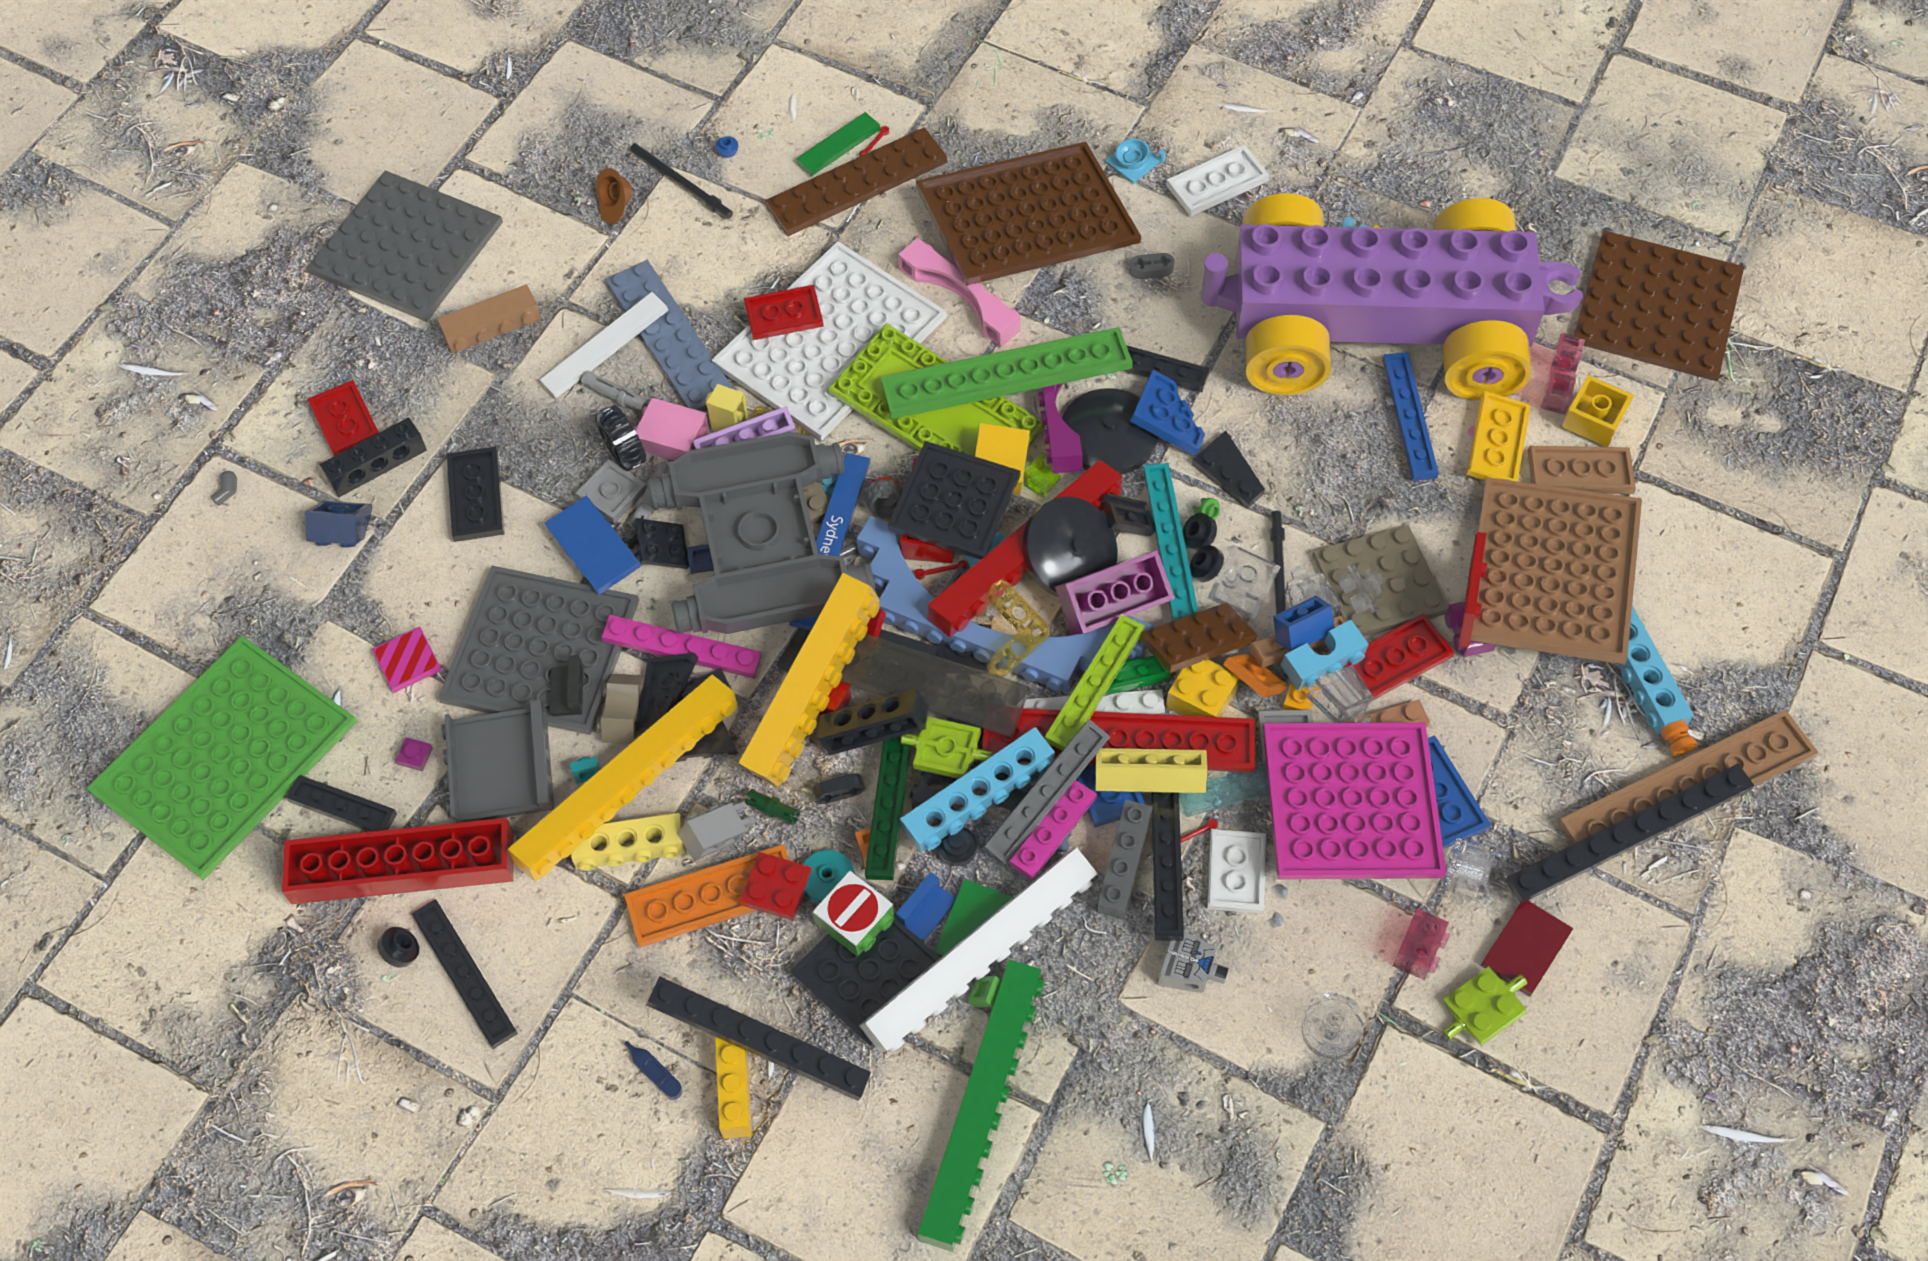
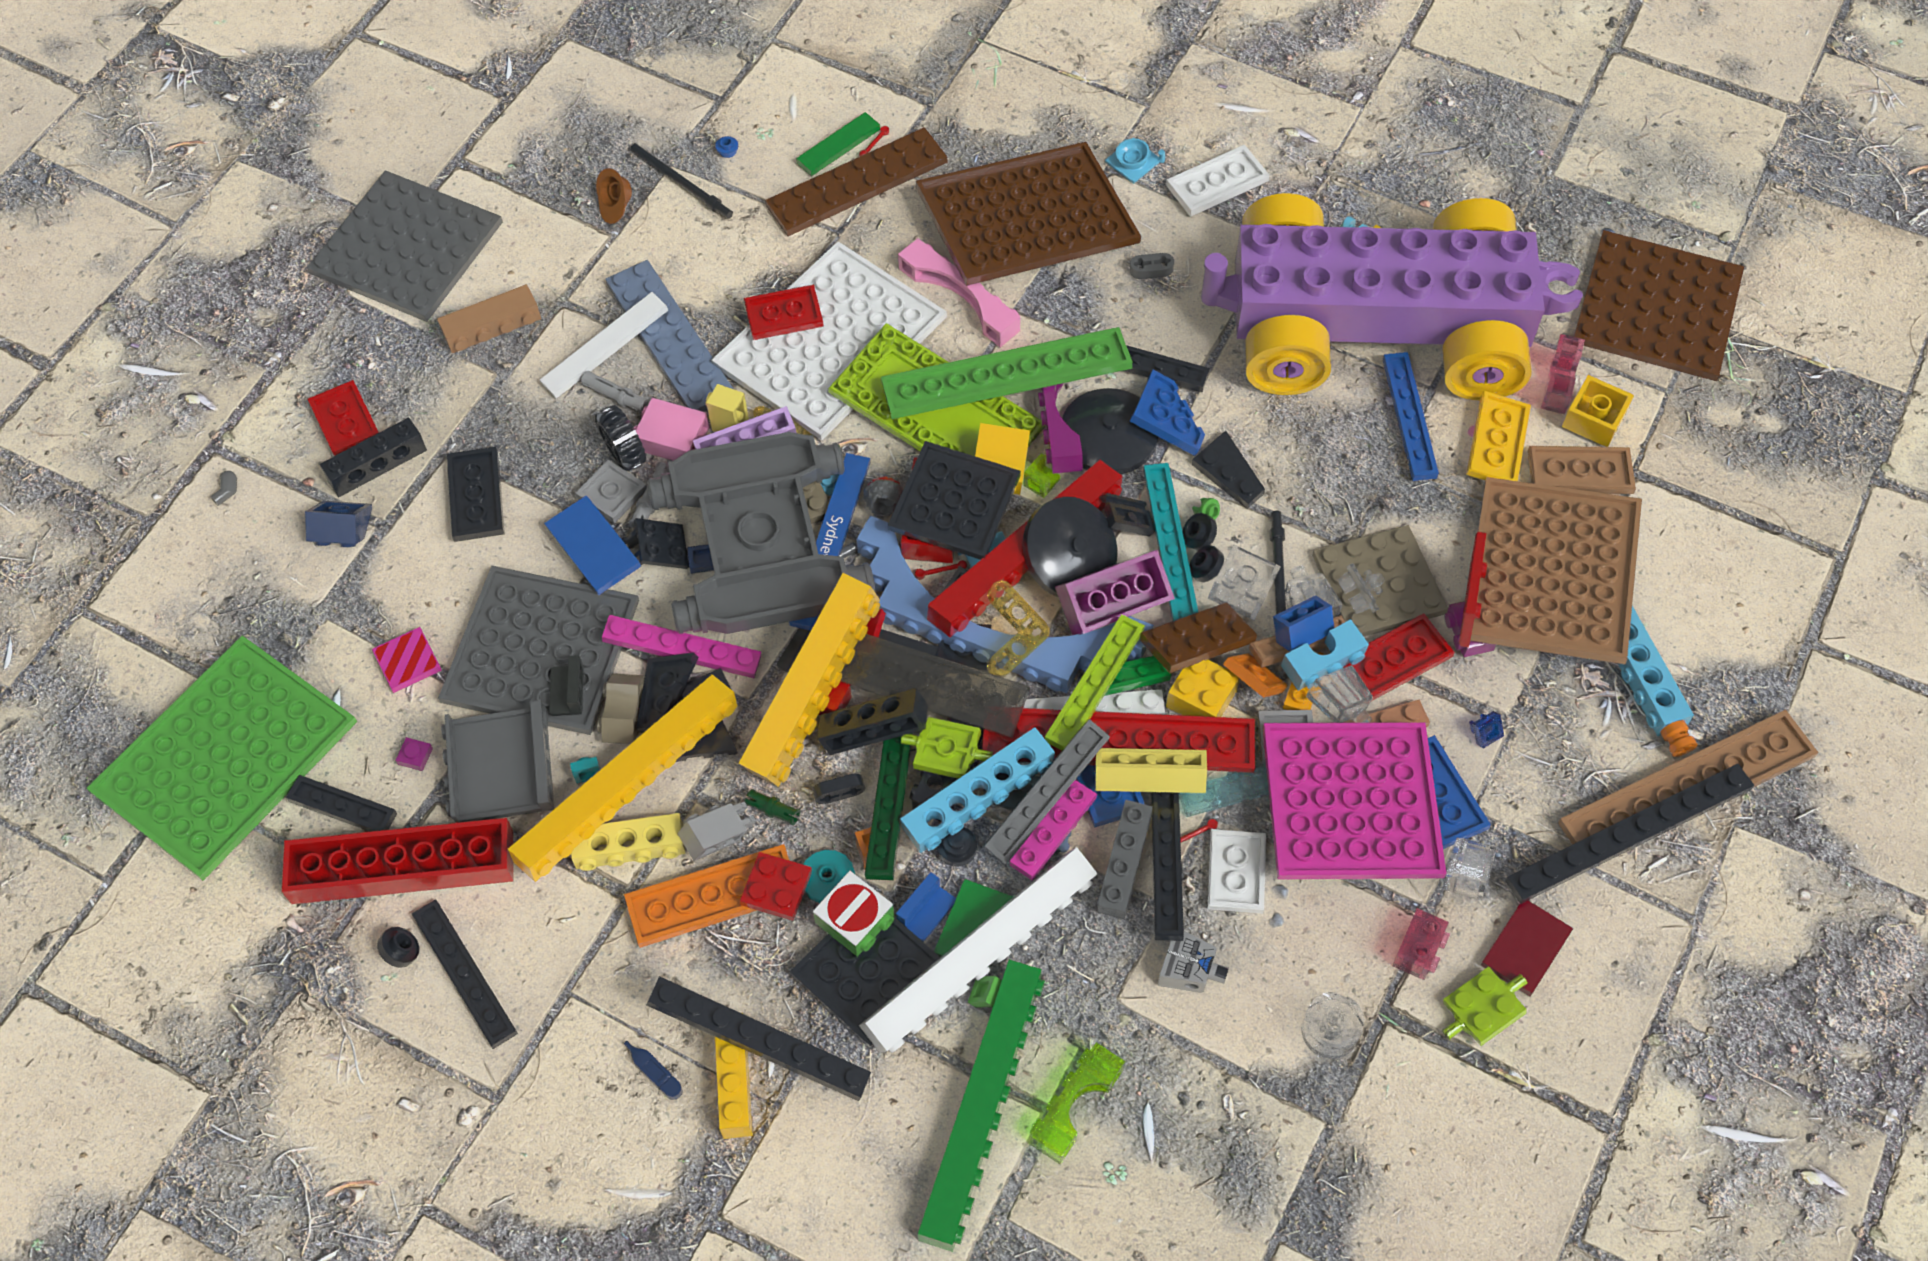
none -> clear neon green arch [1030,1042,1126,1165]
none -> clear blue tile [1469,711,1504,749]

